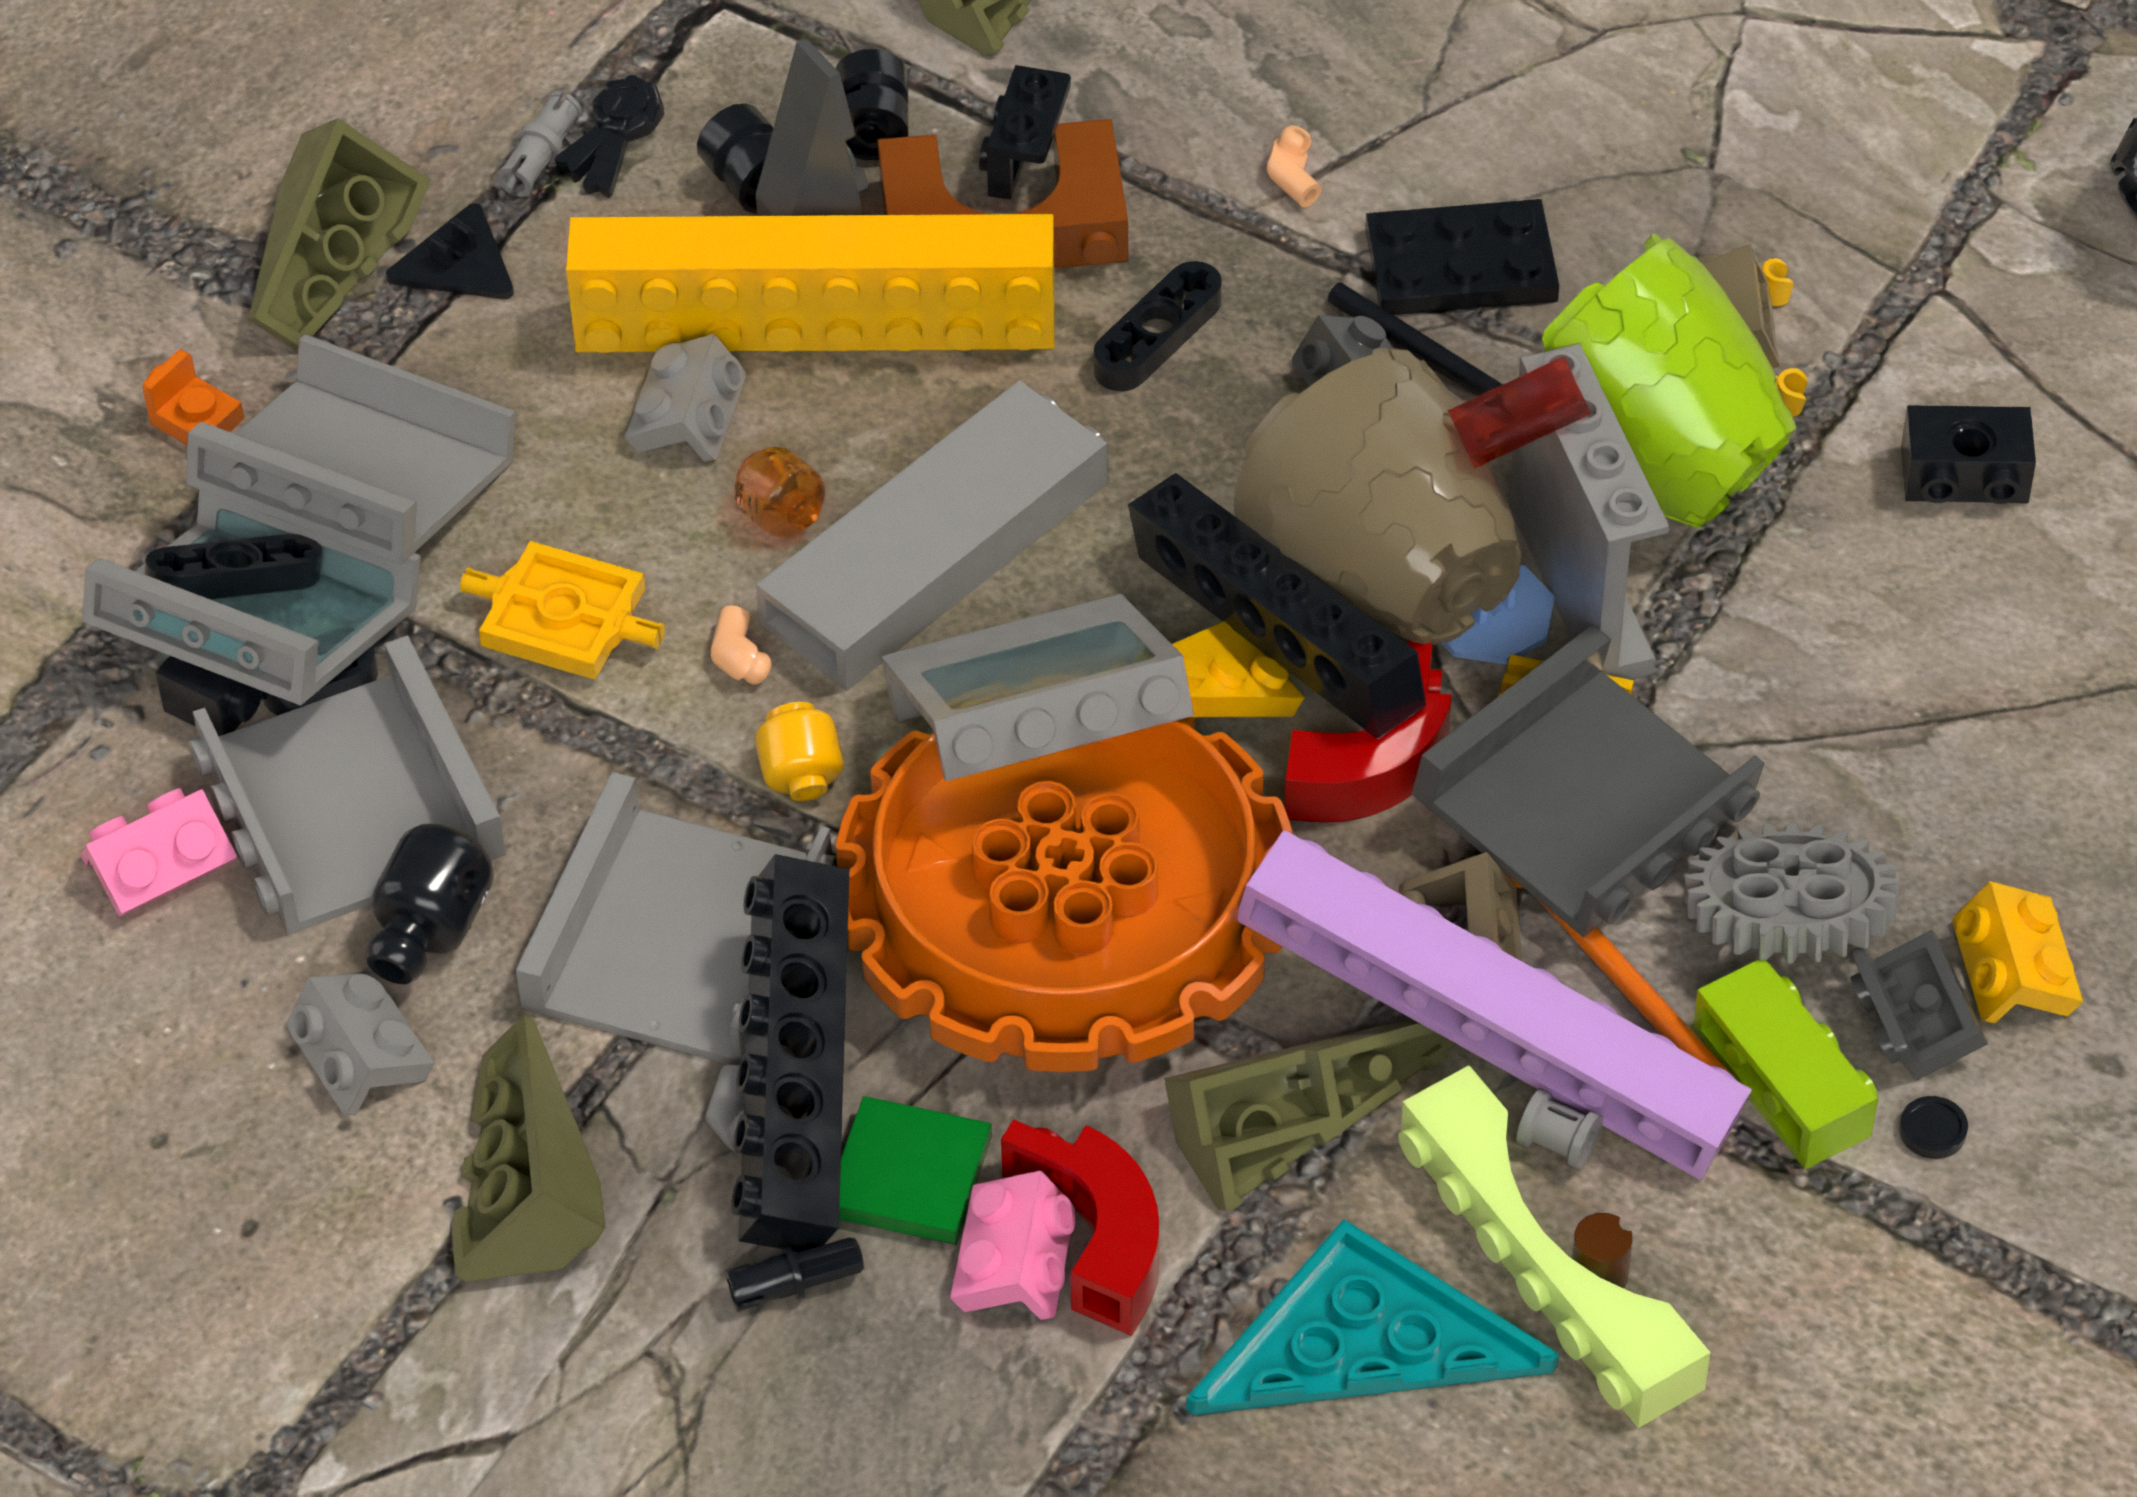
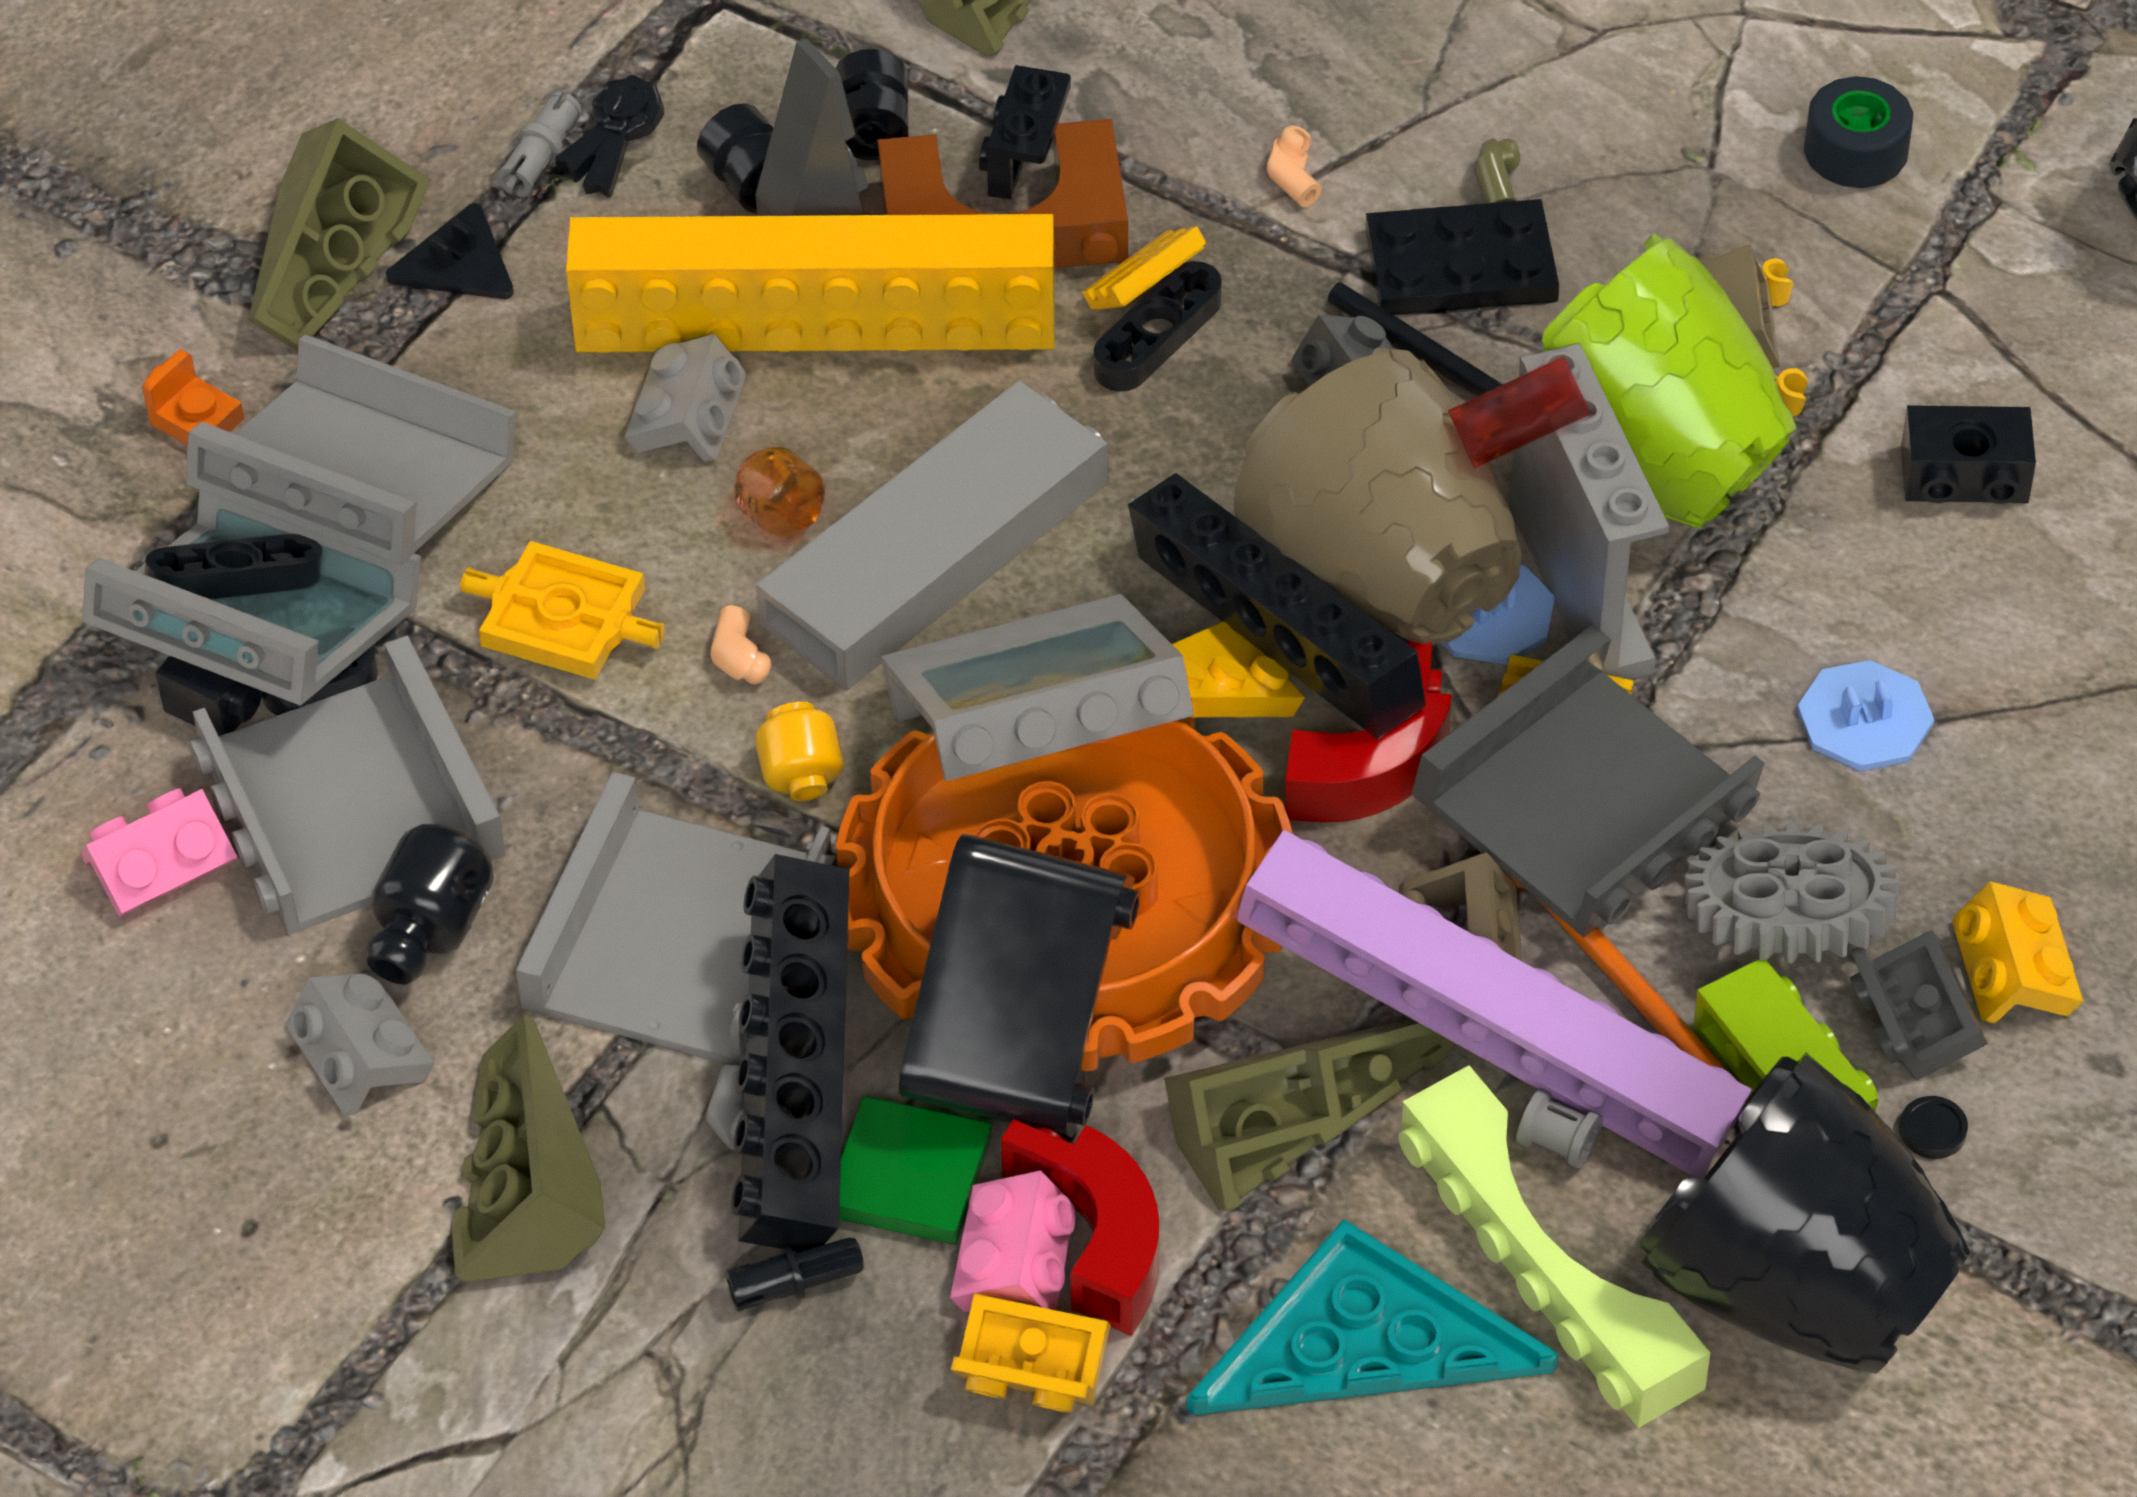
reddish brown piece [1572,1213,1632,1289] -> none
none -> black windscreen [899,834,1141,1138]
none -> yellow bracket [950,1293,1111,1413]
none -> yellow tile [1082,226,1207,310]
none -> olive arm [1476,138,1521,203]
none -> black piece [1639,1052,1970,1374]
none -> light blue piece [1797,660,1934,771]
none -> black wheel [1804,76,1914,188]

